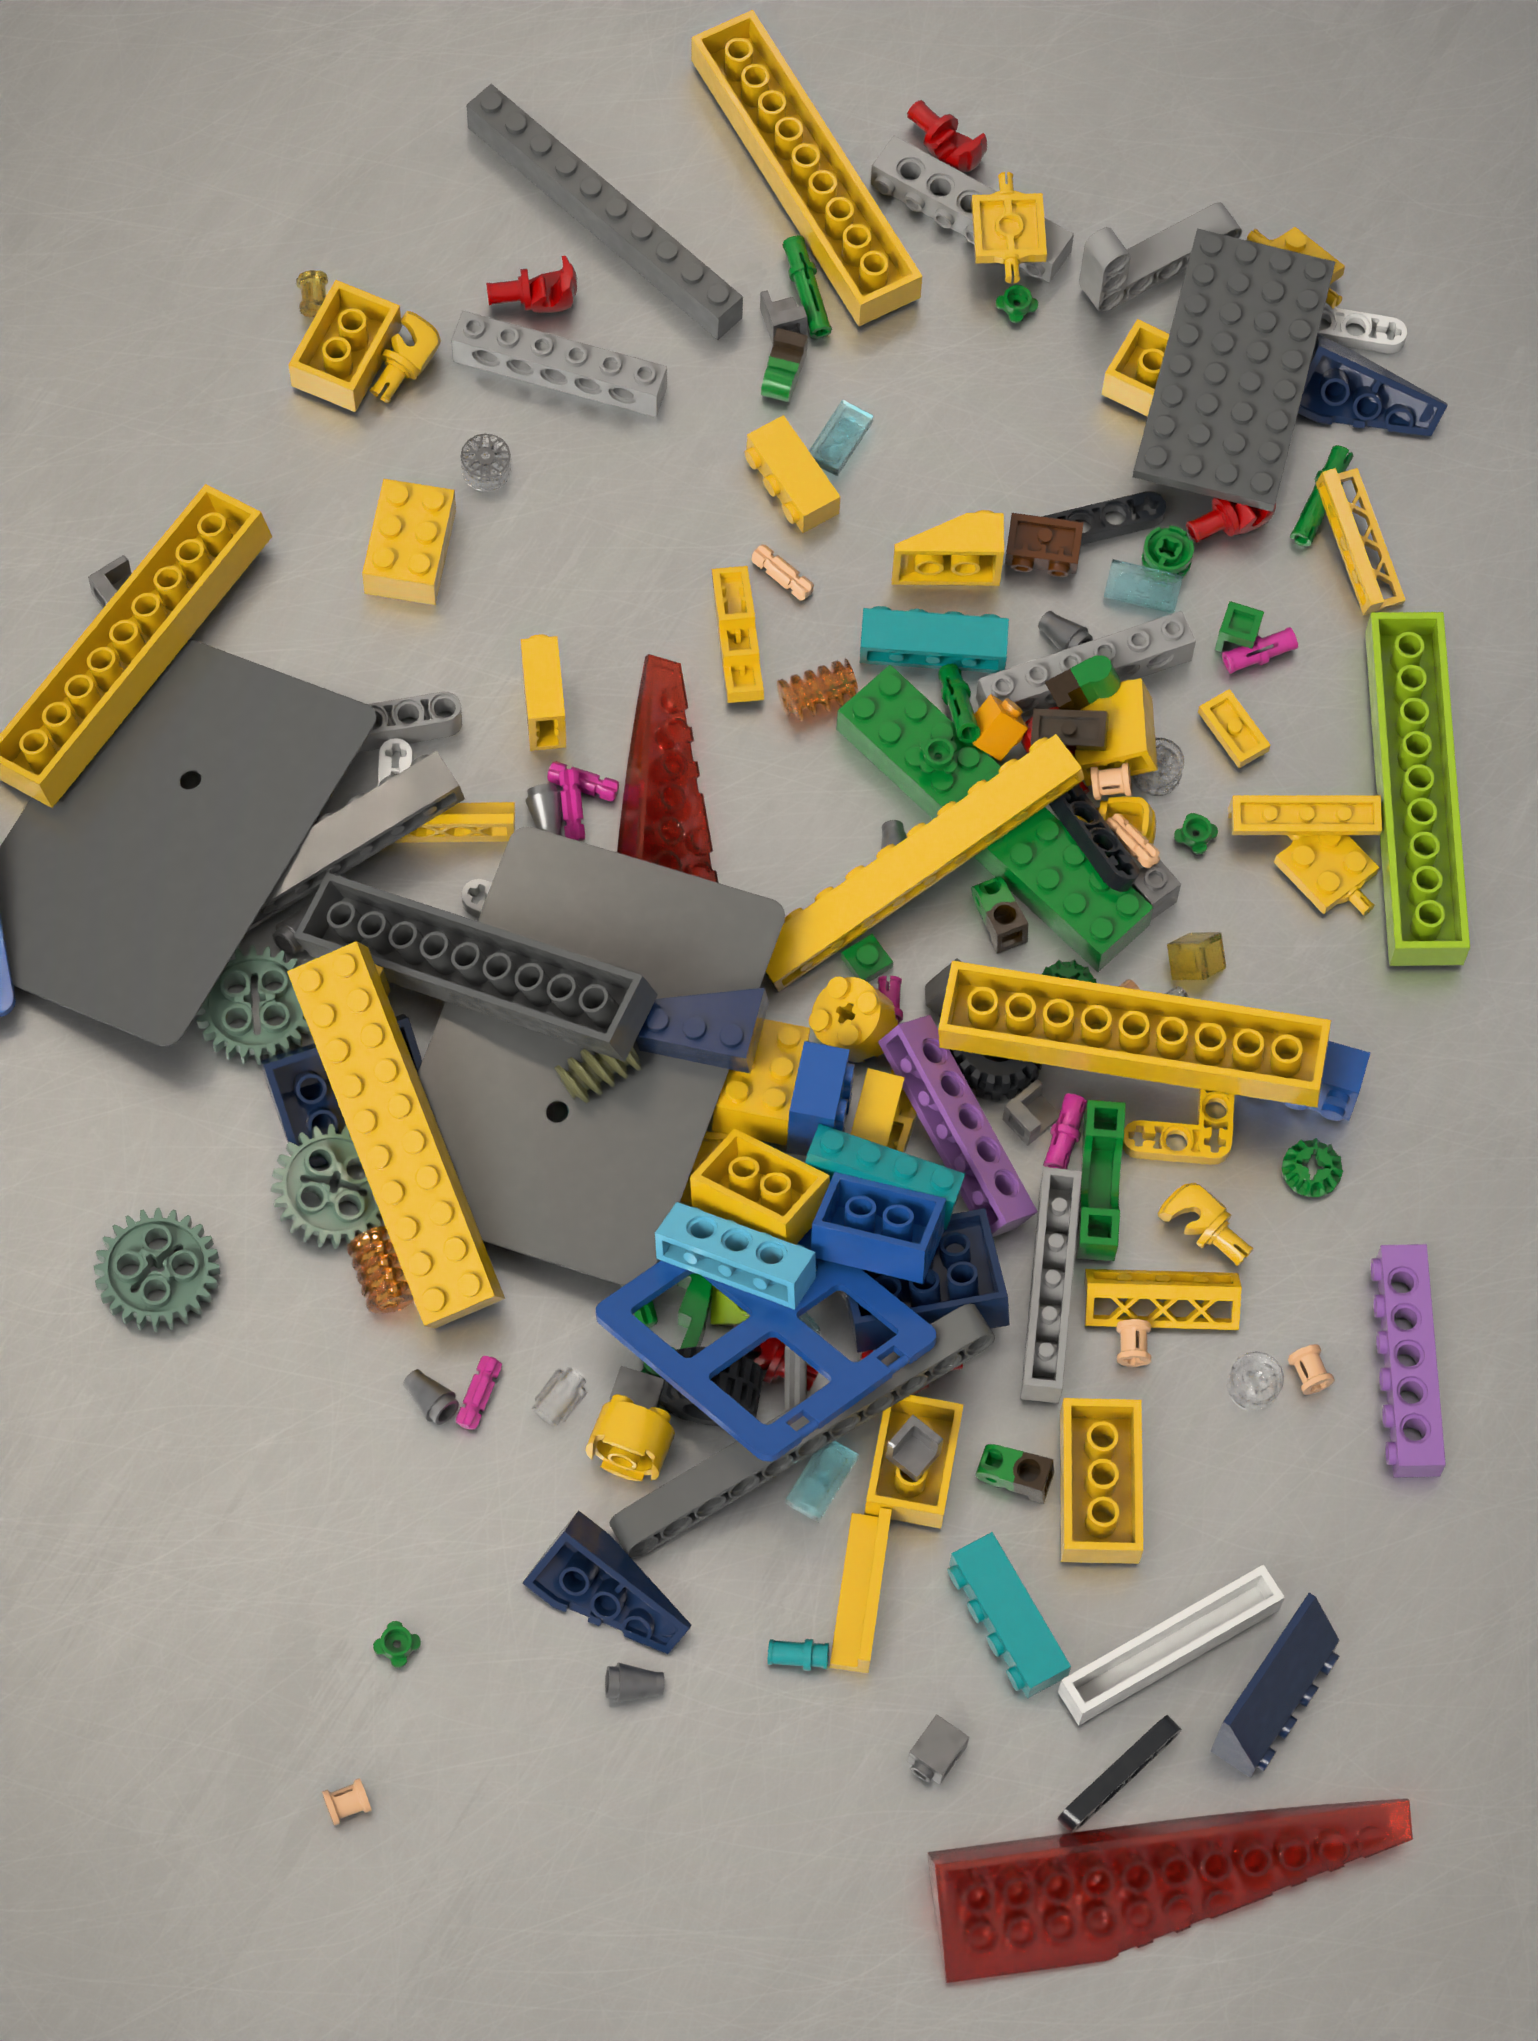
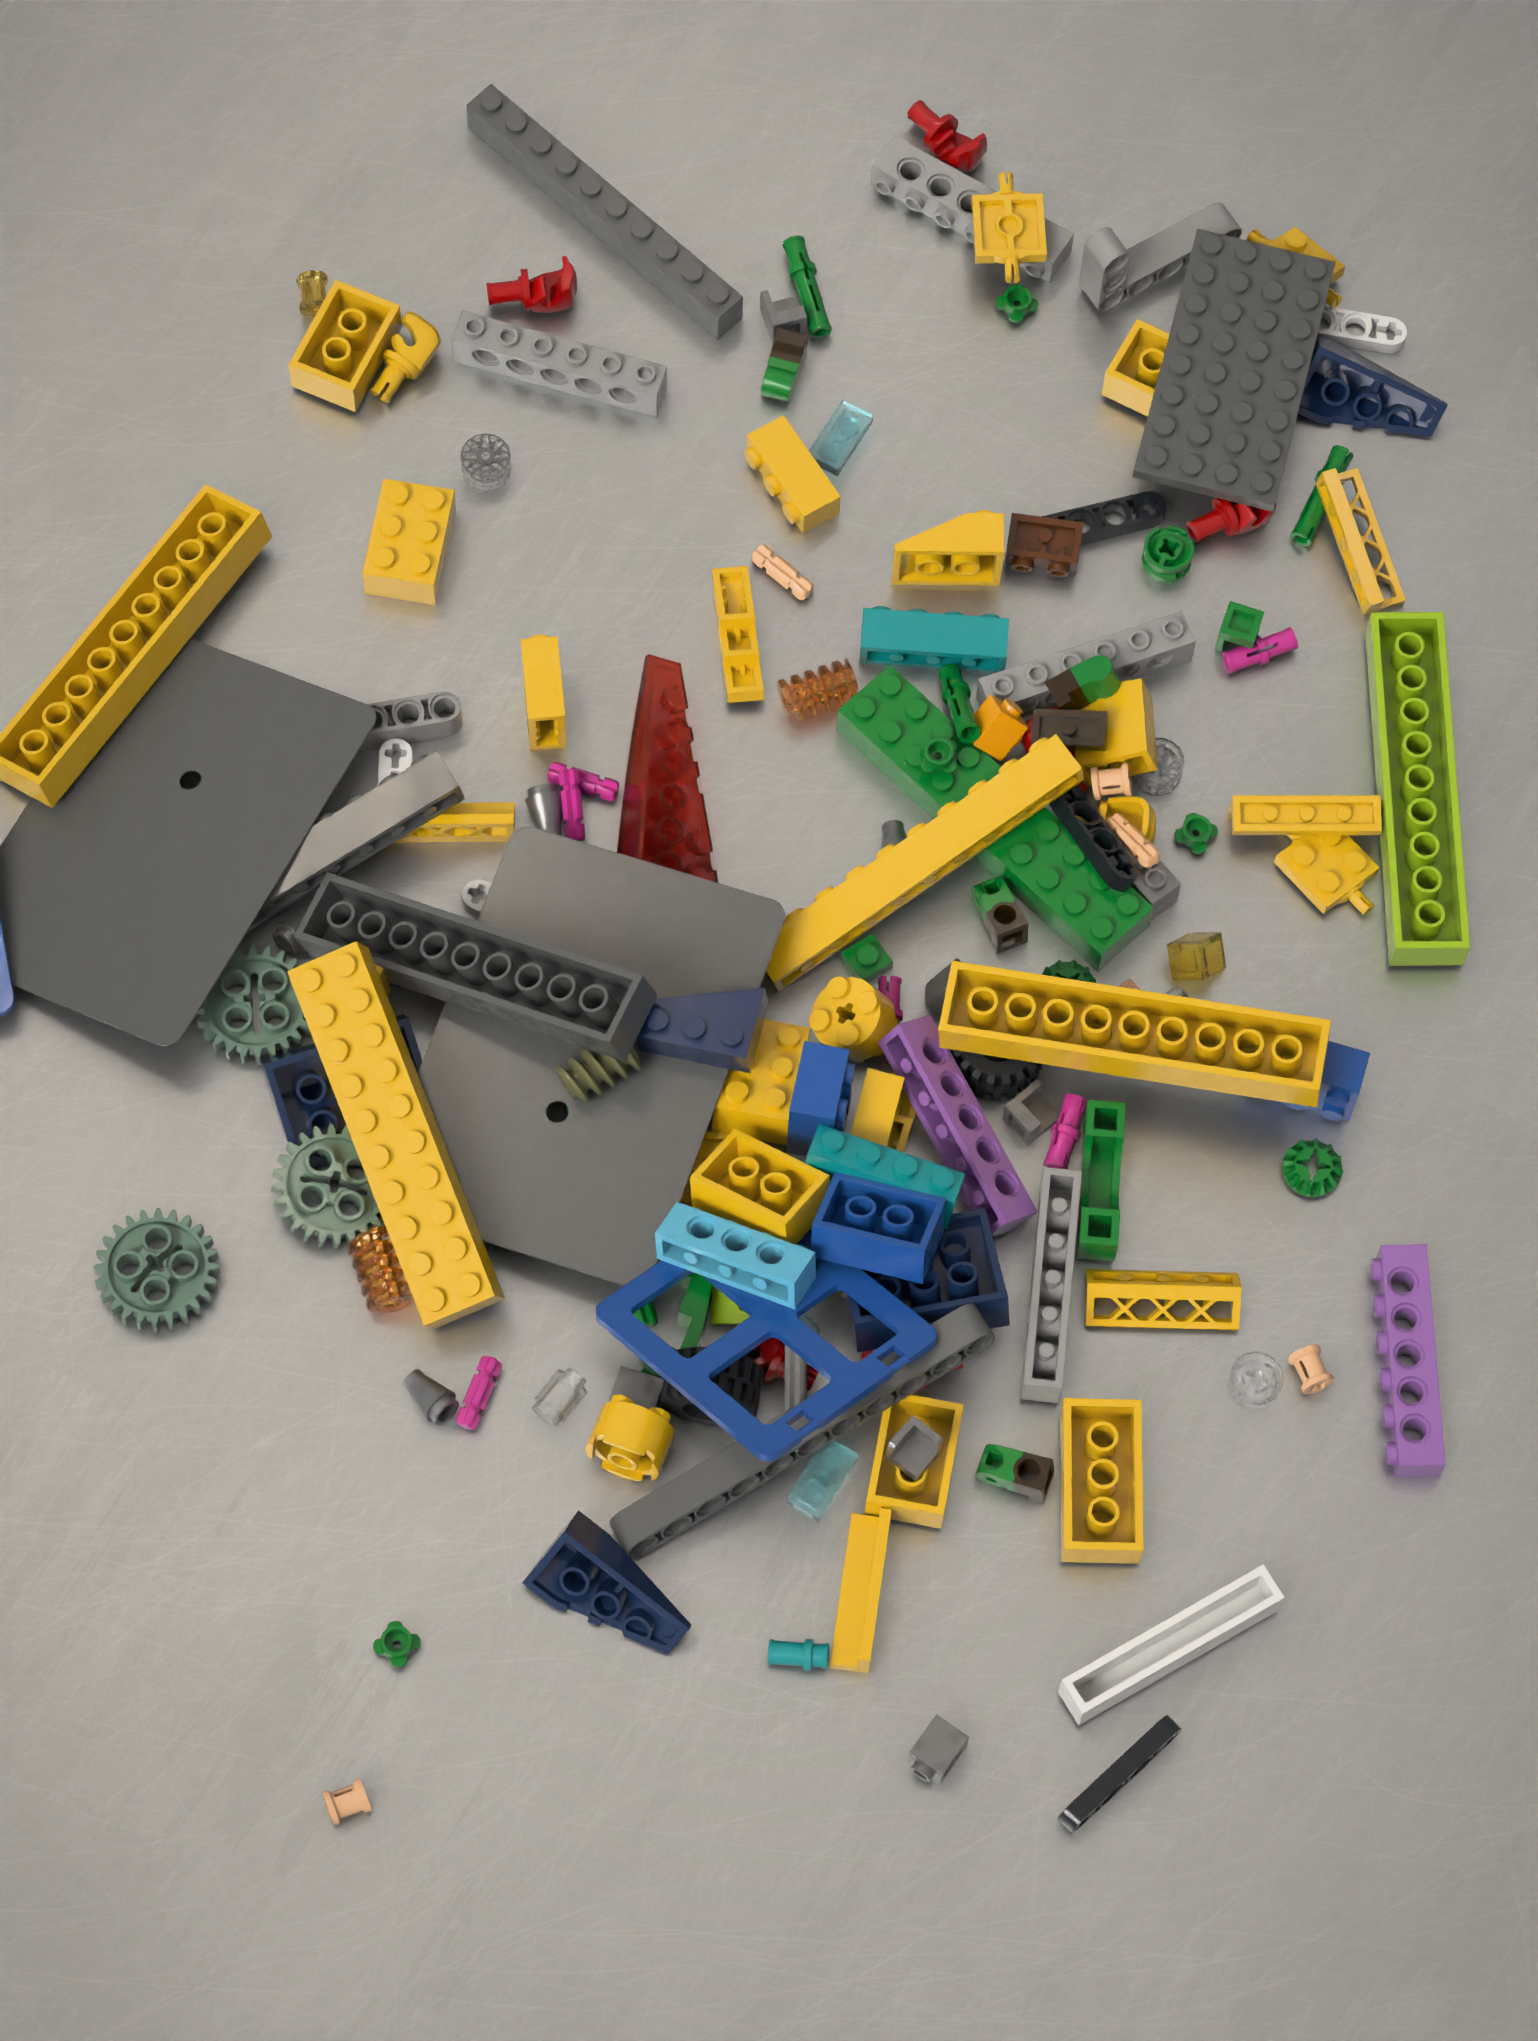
flat silver panel [88,555,132,608] -> none
flat silver cone [605,1662,664,1702] -> none
yellow brick [691,10,923,326] -> none
clear red wedge [927,1798,1413,1983] -> none
teal brick [947,1532,1071,1699] -> none
flat silver cone [1038,611,1093,651] -> none
clear light blue plate [1104,559,1183,613] -> none
light nougat bush [1116,1319,1151,1367] -> none
yellow beam [1122,1089,1235,1165] -> none
yellow piece [1157,1183,1254,1267] -> none
yellow plate [1198,689,1271,768] -> none
dark blue slope [1211,1593,1340,1778] -> none

